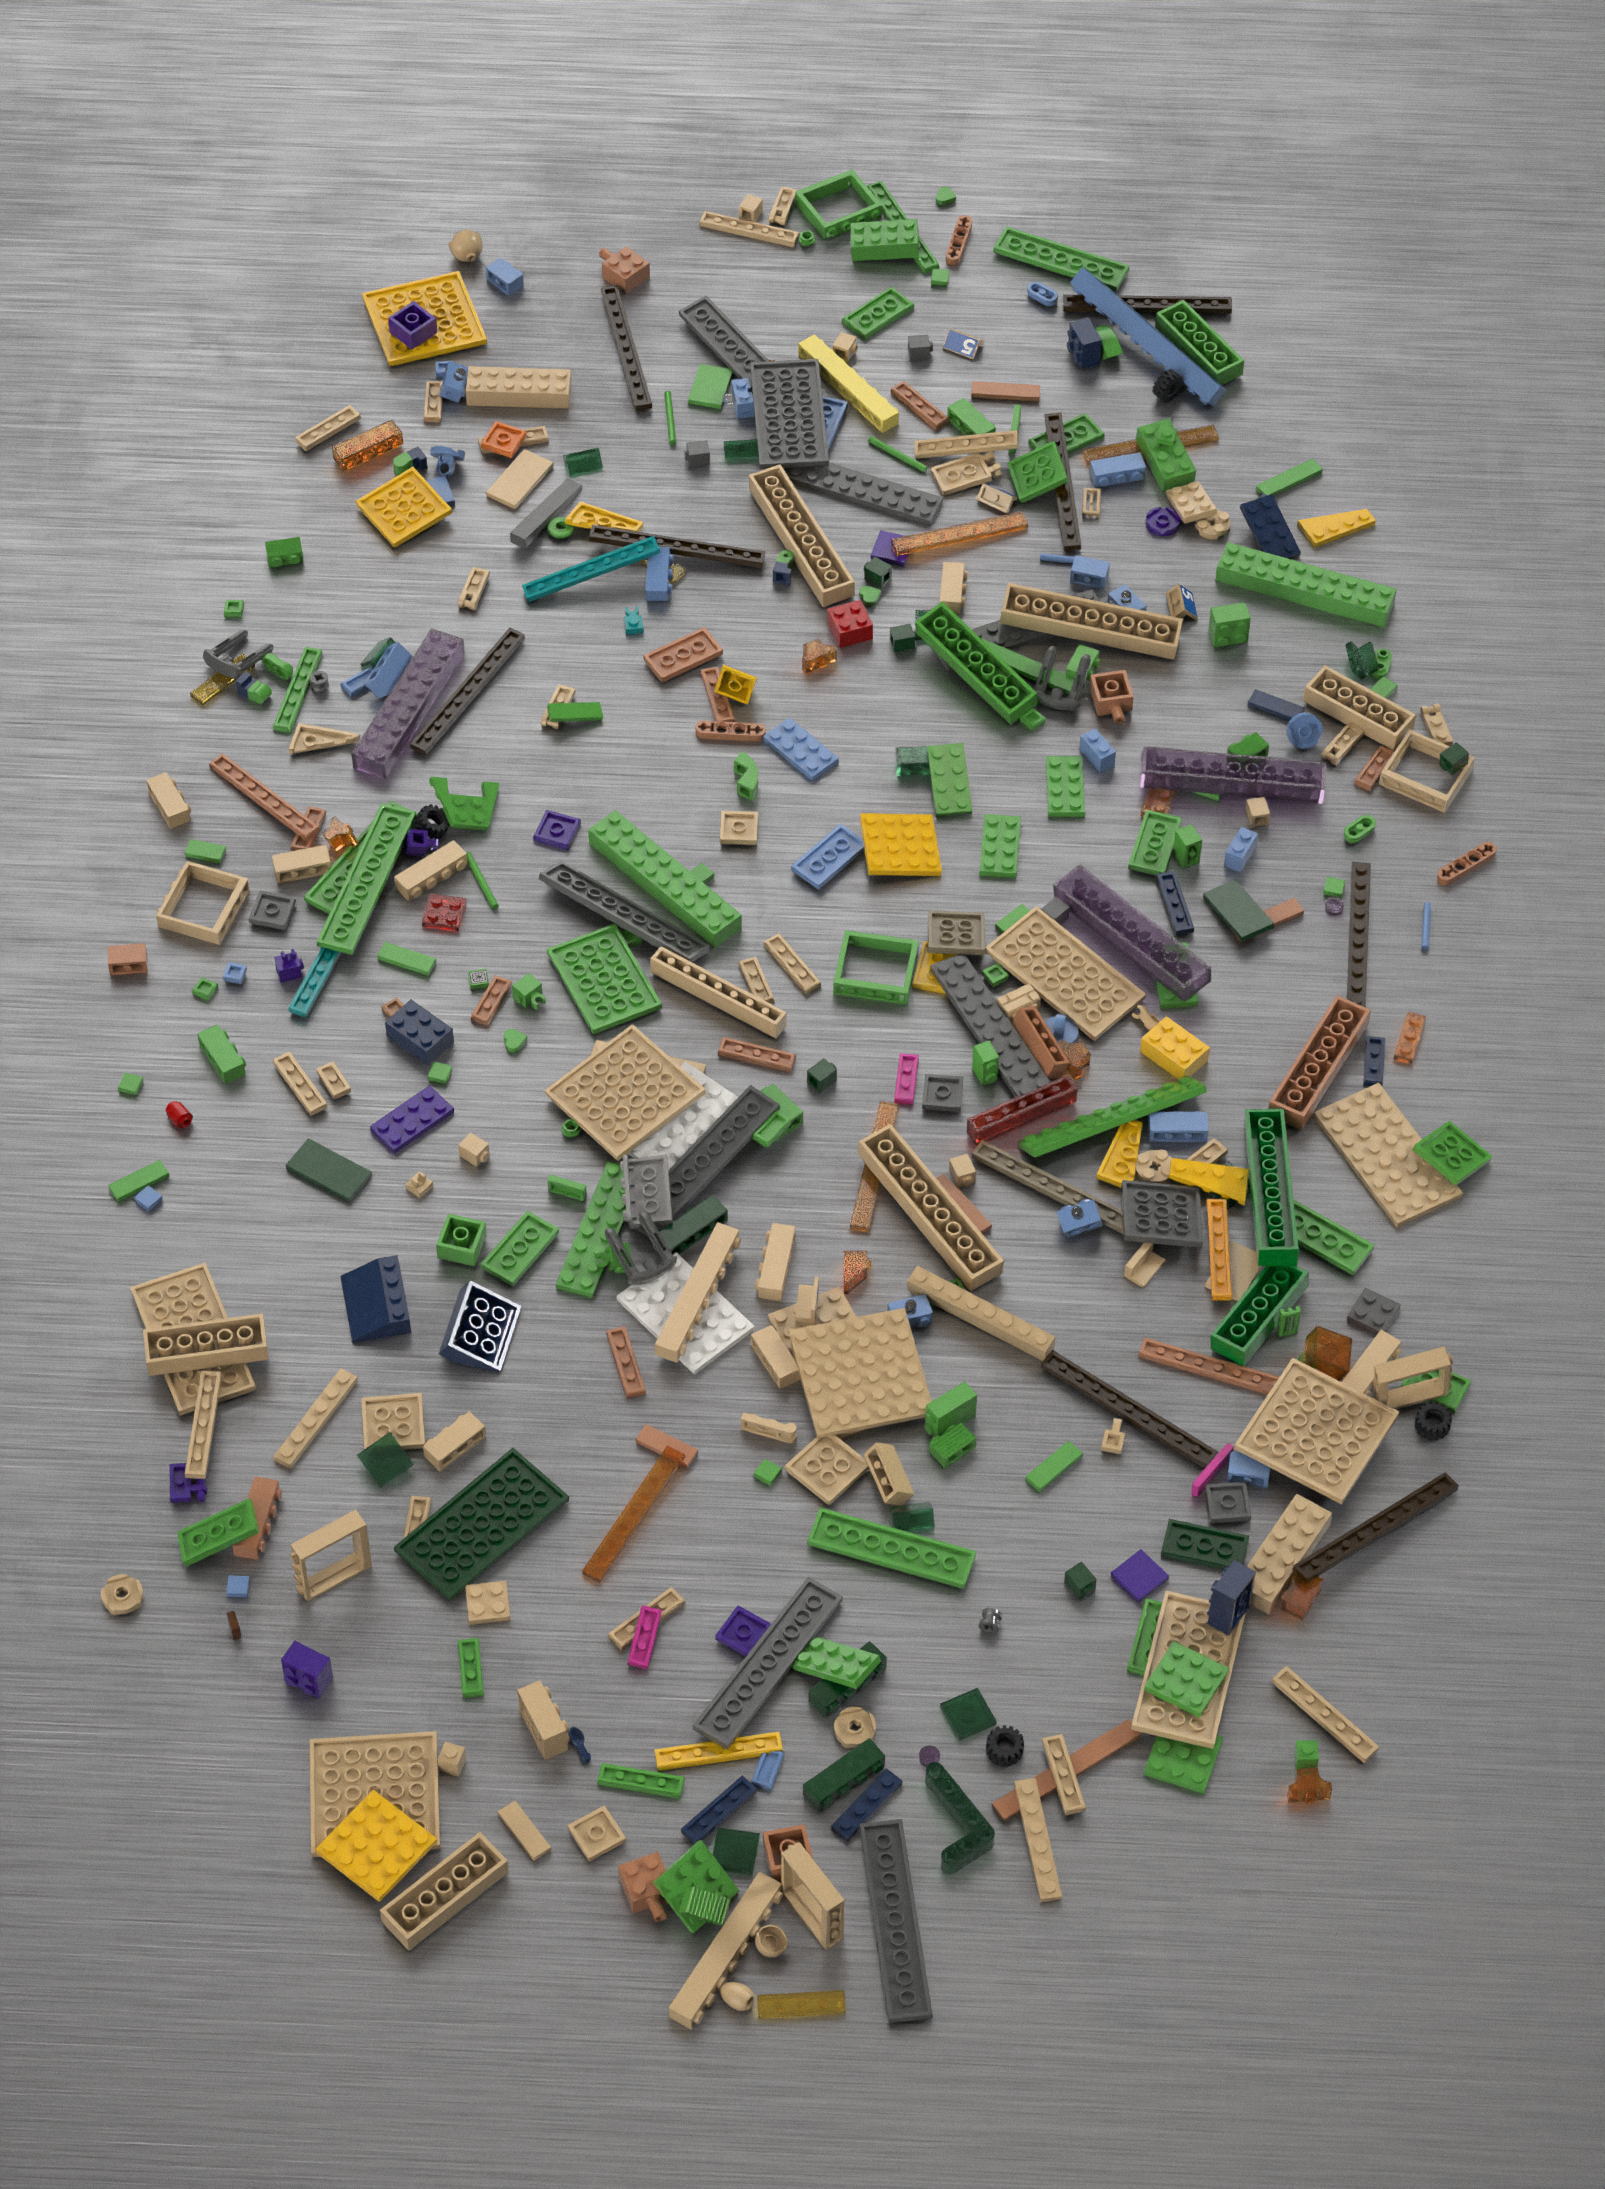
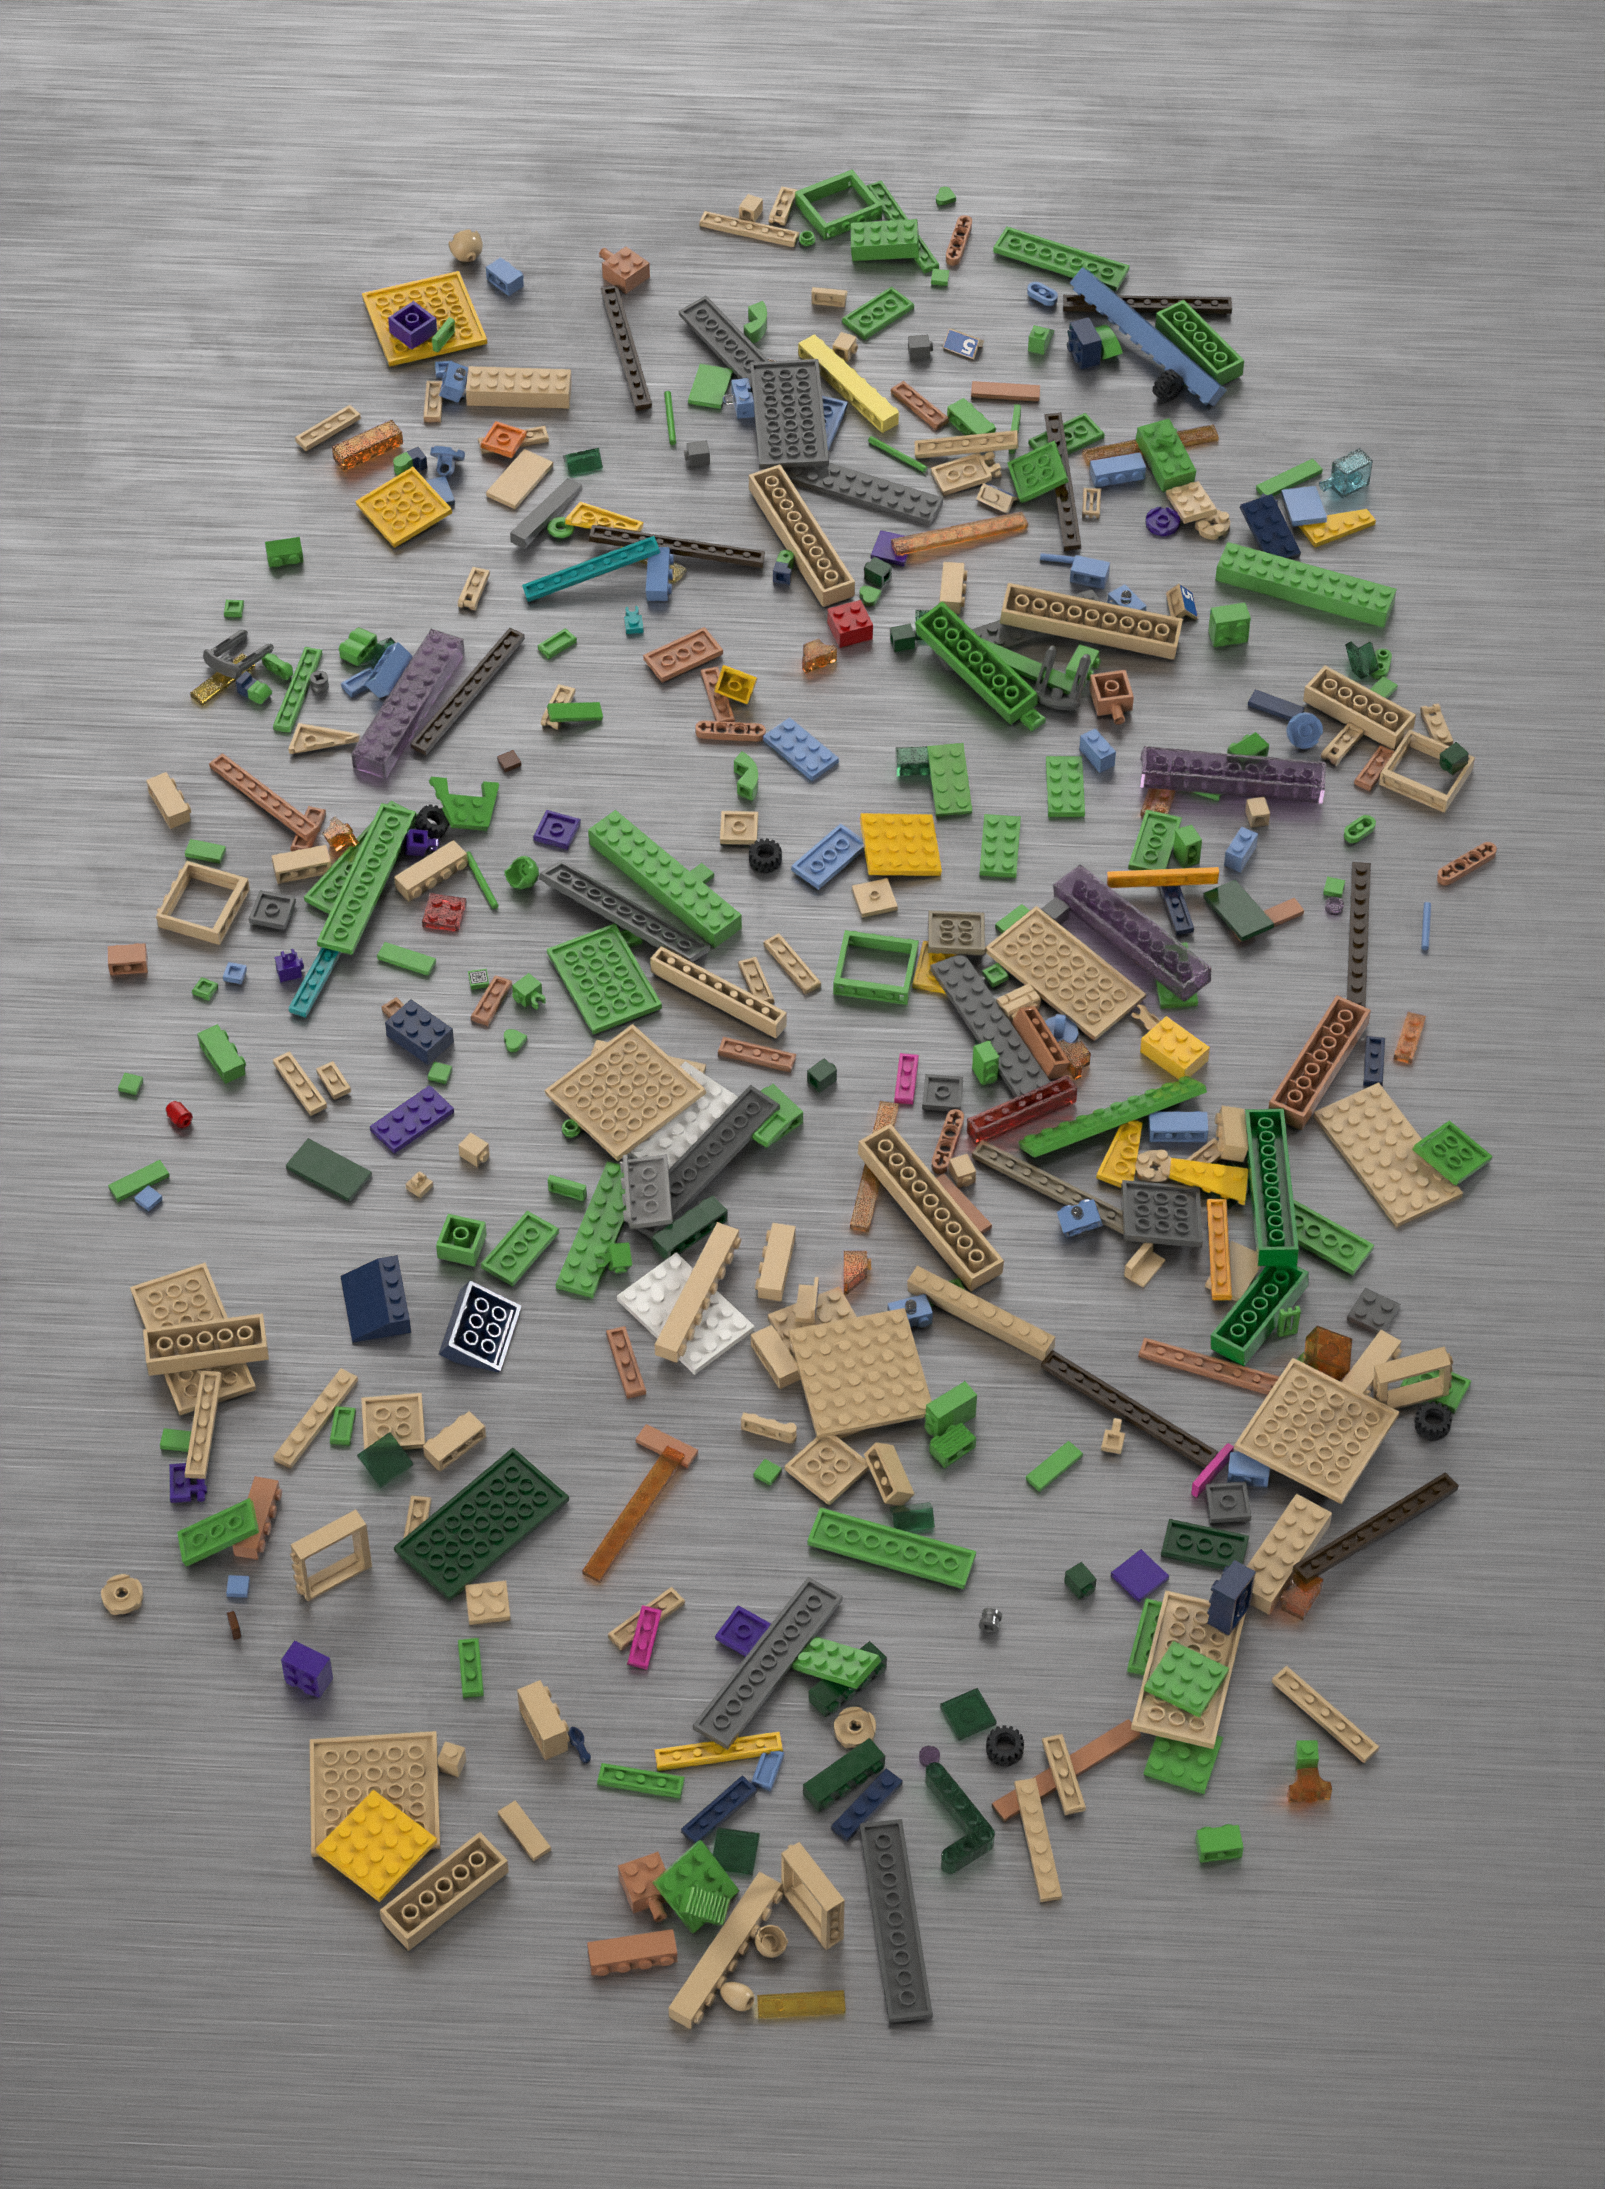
tan plate [568,1805,626,1862] -> none
dark grey piece [605,1212,677,1285] -> none
clear green panel [723,439,758,459] -> none
nougat brick [763,1824,813,1881] -> none
none -> bright green tile [160,1428,191,1452]
none -> bright green tile [330,1406,356,1446]
none -> bright green brick [338,627,378,666]
none -> bright green tile [432,317,456,352]
none -> reddish brown tile [497,750,522,772]
none -> bright green hair [504,856,539,890]
none -> bright green tile [538,628,577,659]
none -> nougat brick [587,1929,678,1976]
none -> bright green brick [744,301,767,344]
none -> black tyre [749,838,782,873]
none -> tan panel [811,287,847,307]
none -> tan plate [852,878,898,918]
none -> nougat beam [931,1109,964,1174]
none -> bright green slope [1028,325,1054,355]
none -> light orange tile [1106,867,1219,888]
none -> bright green brick [1195,1824,1244,1863]
none -> tan brick [1215,1105,1248,1162]
none -> medium blue tile [1281,486,1327,526]
none -> clear light blue brick [1319,448,1373,499]

